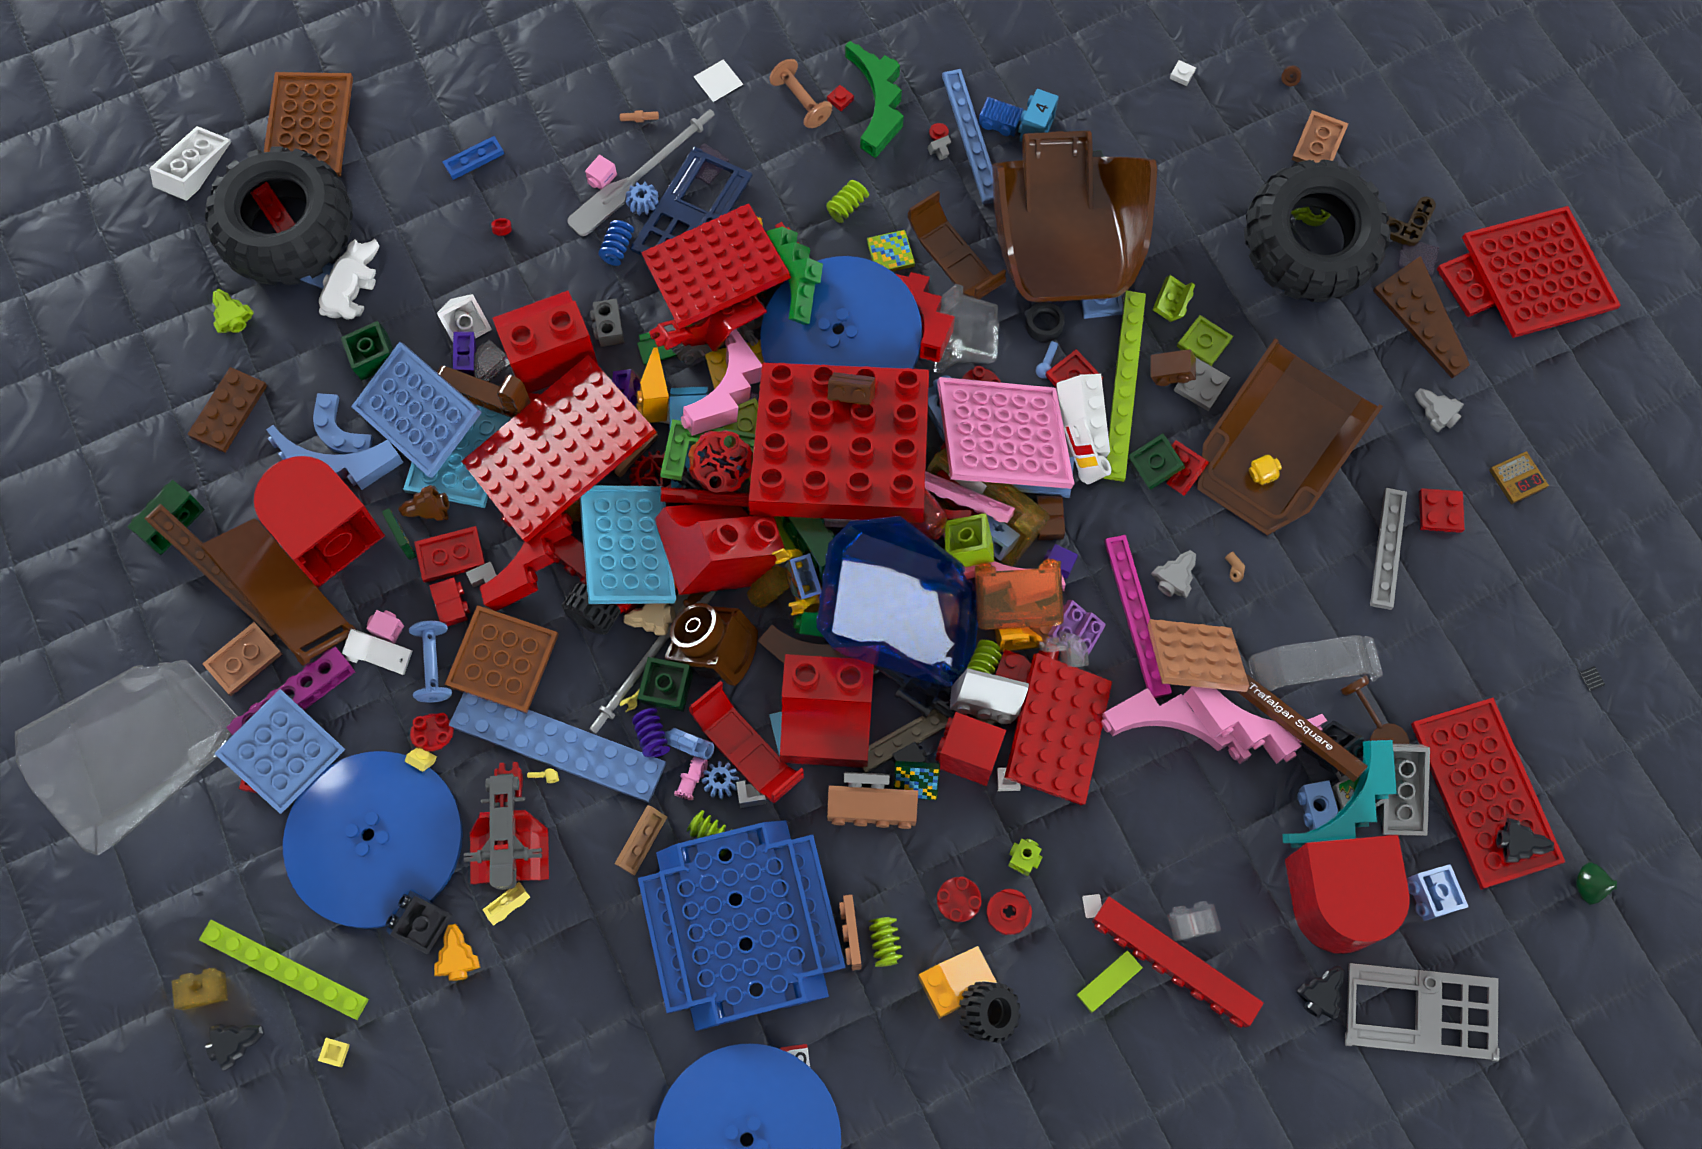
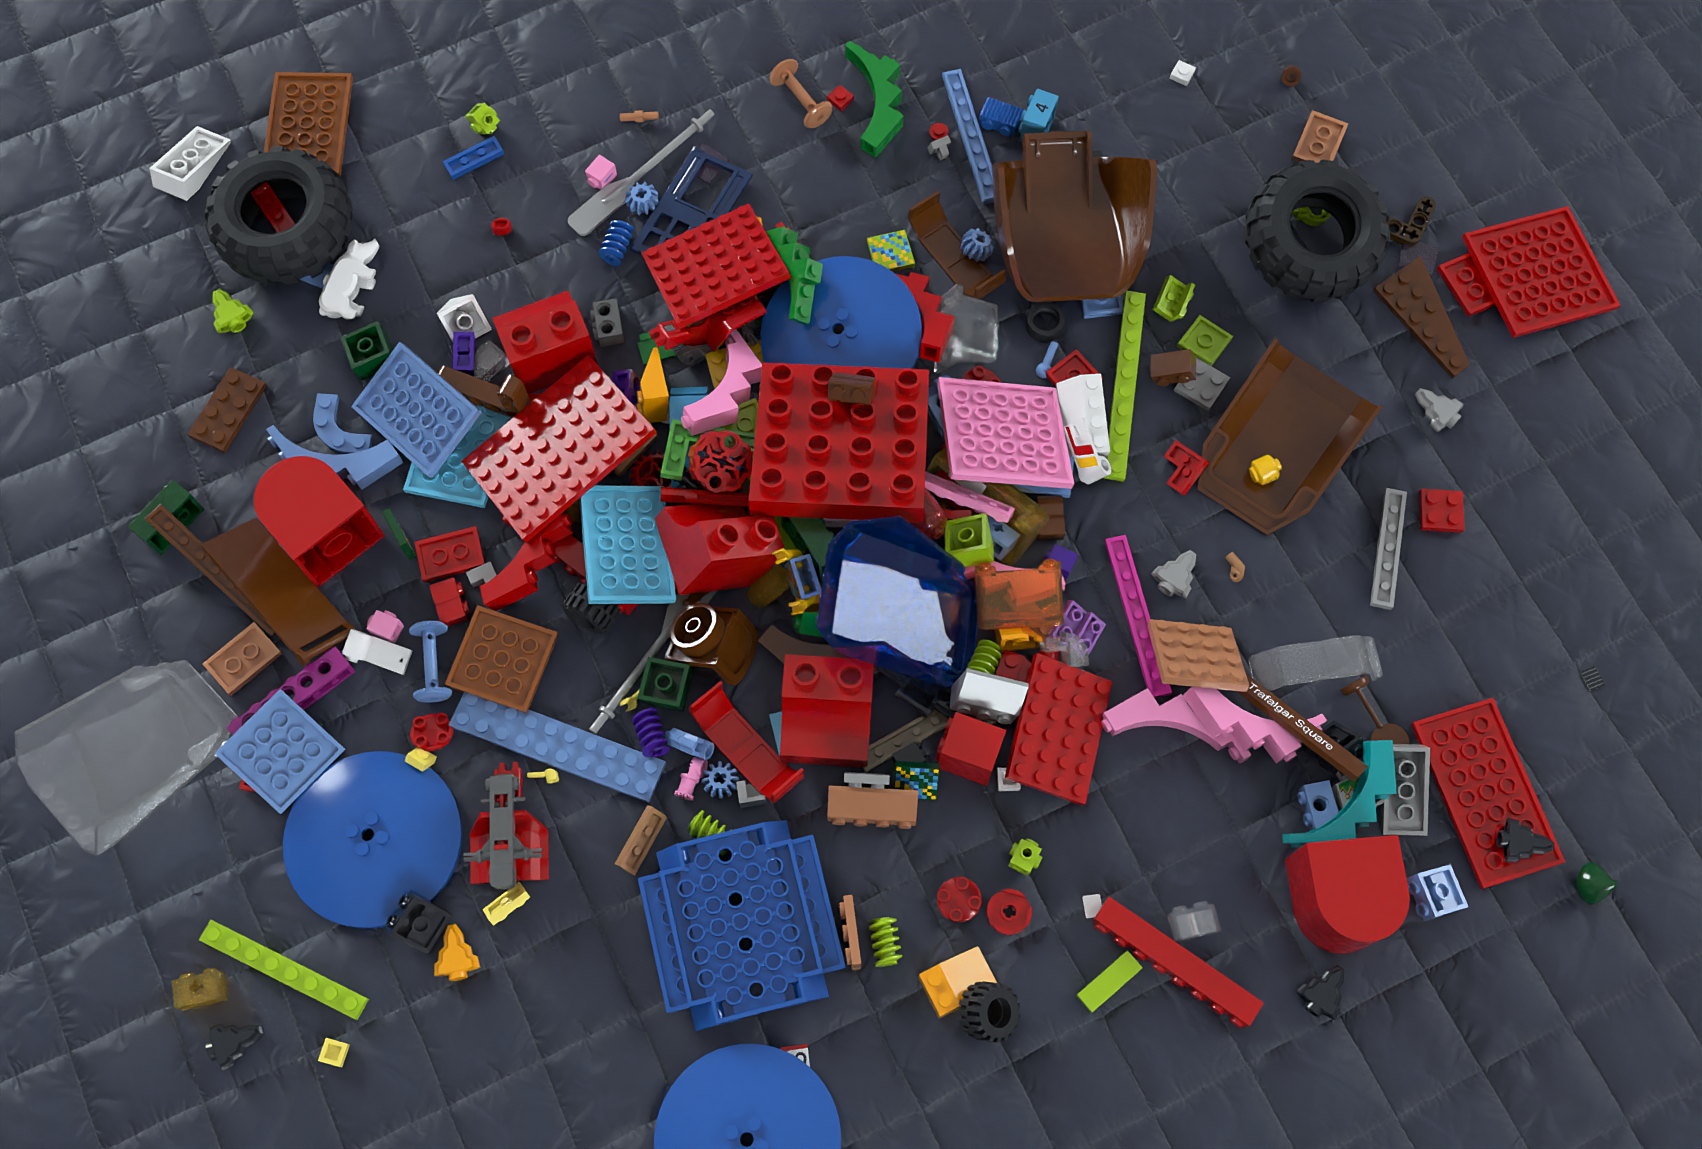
reddish brown rock [398,485,450,521] -> none
tan rock [624,603,676,635] -> none
white sticker [694,59,743,102] -> none
lime piece [826,180,869,223] -> none
dark green plate [1128,433,1186,490] -> none
light grey door [1345,963,1499,1061] -> none
pearl gold tile [1489,451,1549,504] -> none
none -> lime brick [465,103,500,135]
none -> medium blue gear [960,228,995,262]

